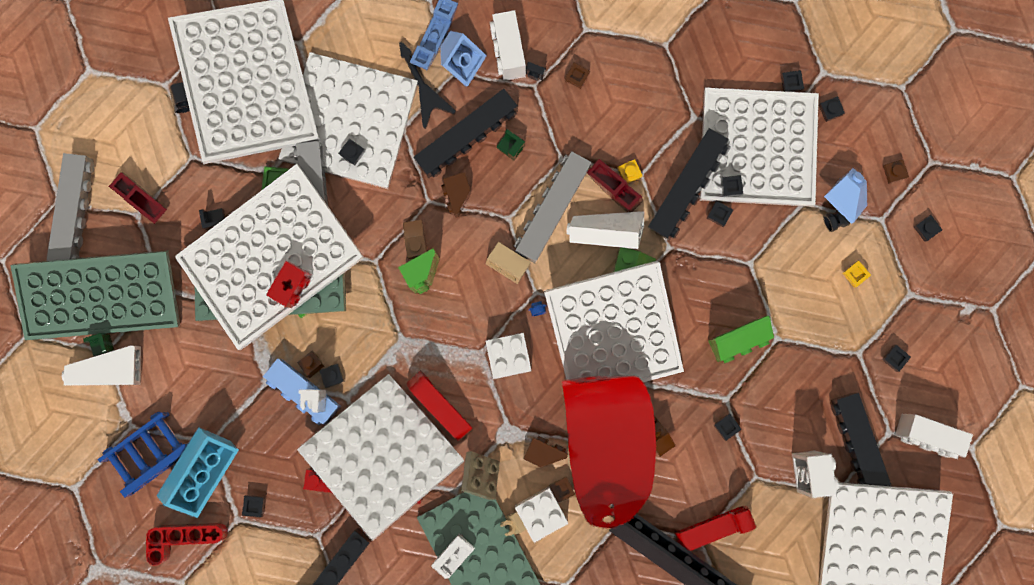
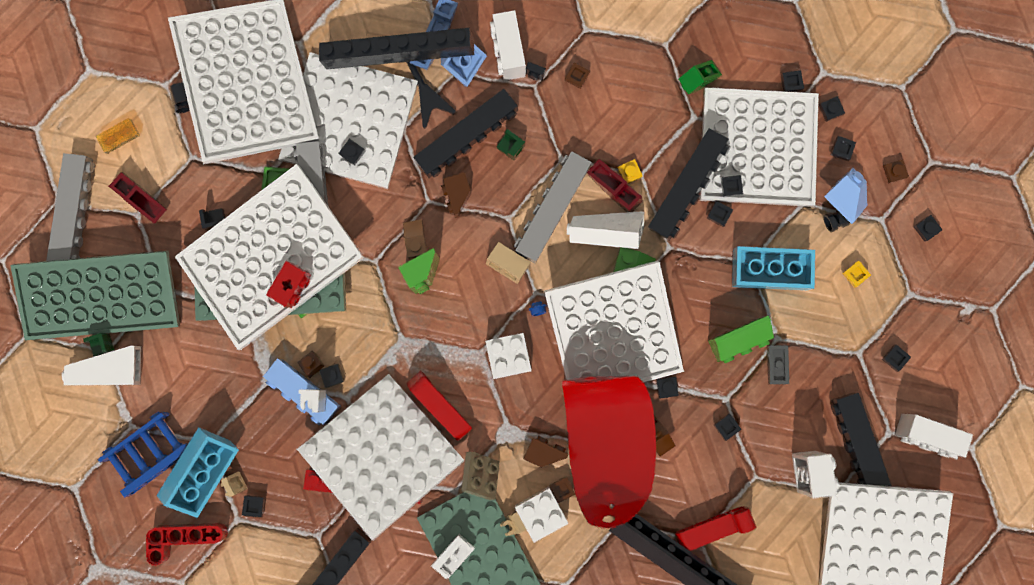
none -> clear yellow plate [95,118,140,154]
none -> tan tile [221,472,248,498]
none -> black brick [319,27,474,70]
none -> black plate [656,377,679,399]
none -> green slope [678,60,722,95]
none -> medium azure brick [732,246,815,291]
none -> dark grey plate [767,345,789,384]
none -> black plate [830,136,856,161]

